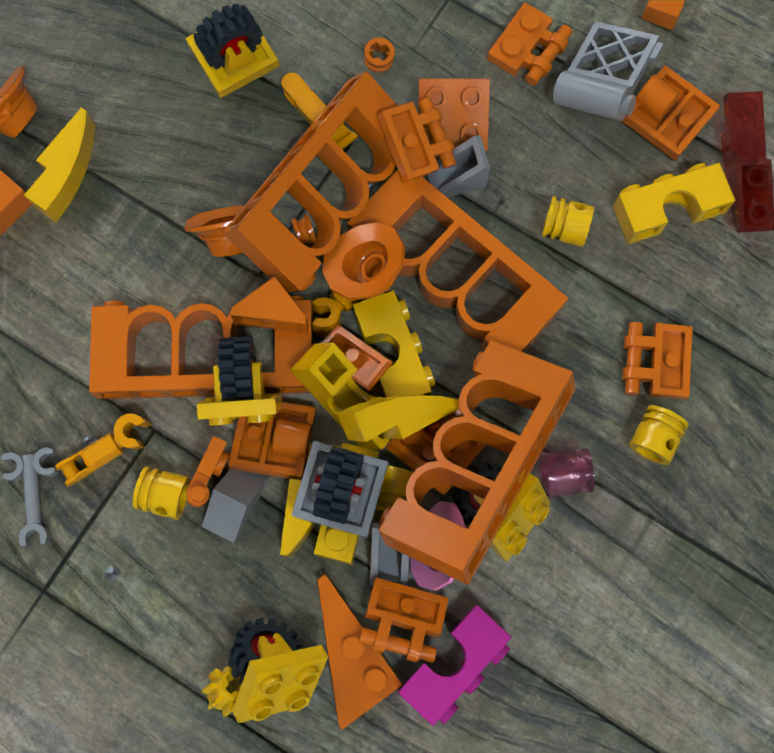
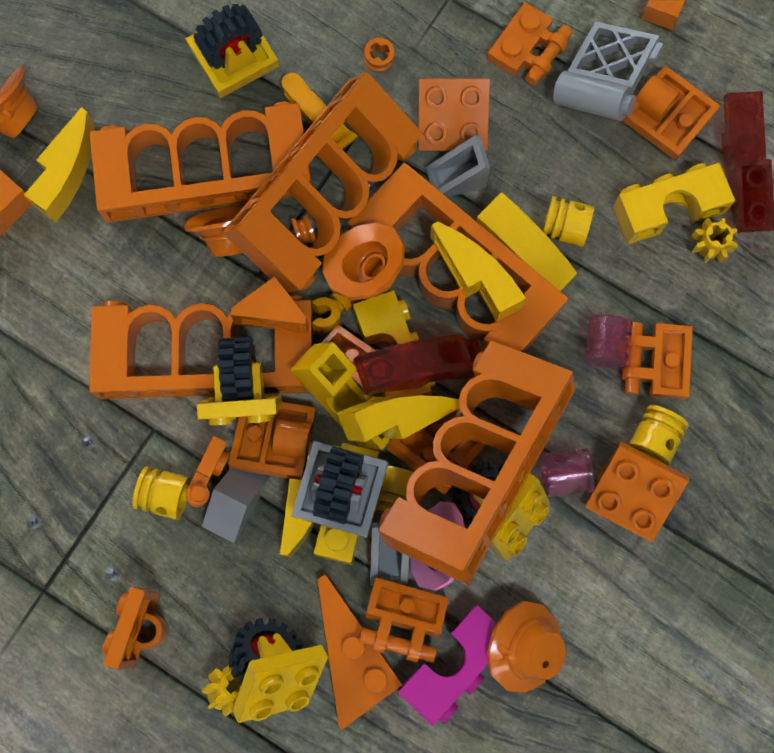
light grey bar [1,447,59,547] -> none
light orange piece [55,413,153,487] -> none
orange plate [377,97,457,183] -> none
none -> orange fence [89,101,312,223]
none -> orange plate [102,586,169,670]
none -> clear red slope [353,334,481,395]
none -> yellow slope [430,221,526,322]
none -> yellow slope [476,192,577,291]
none -> orange hat [487,601,566,693]
none -> clear pink piece [584,315,633,369]
none -> orange plate [585,441,689,542]
none -> yellow gear [691,218,738,263]

